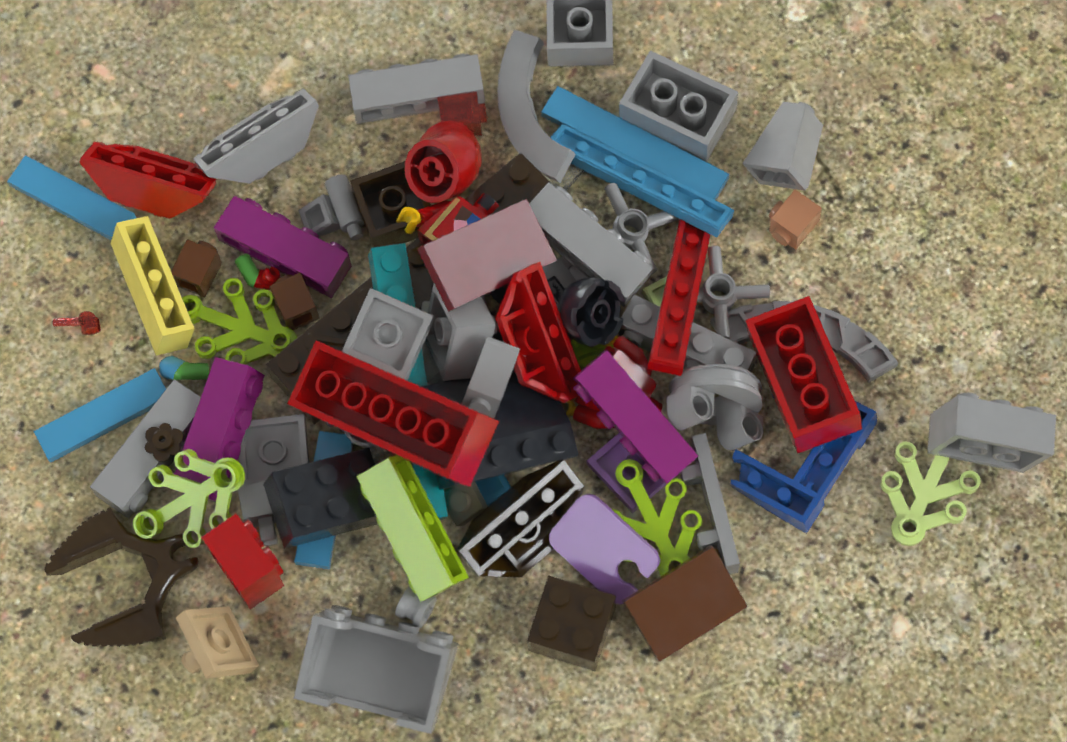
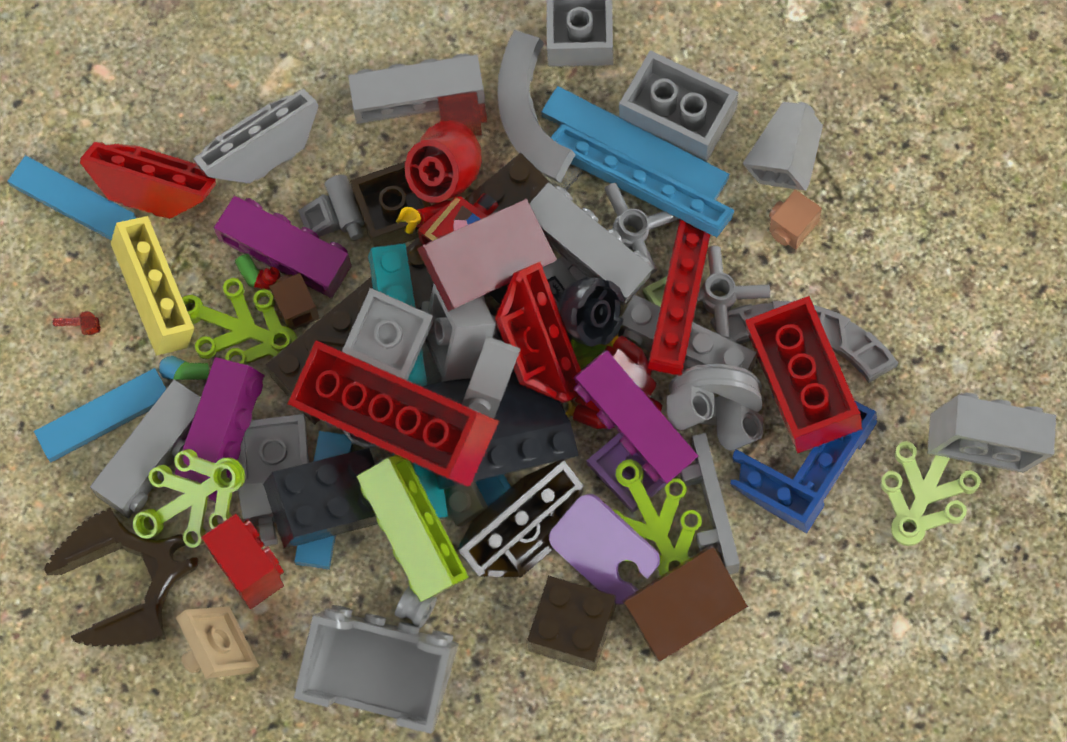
dark brown plant [145,423,183,462] -> none
reddish brown brick [171,239,222,297] -> none

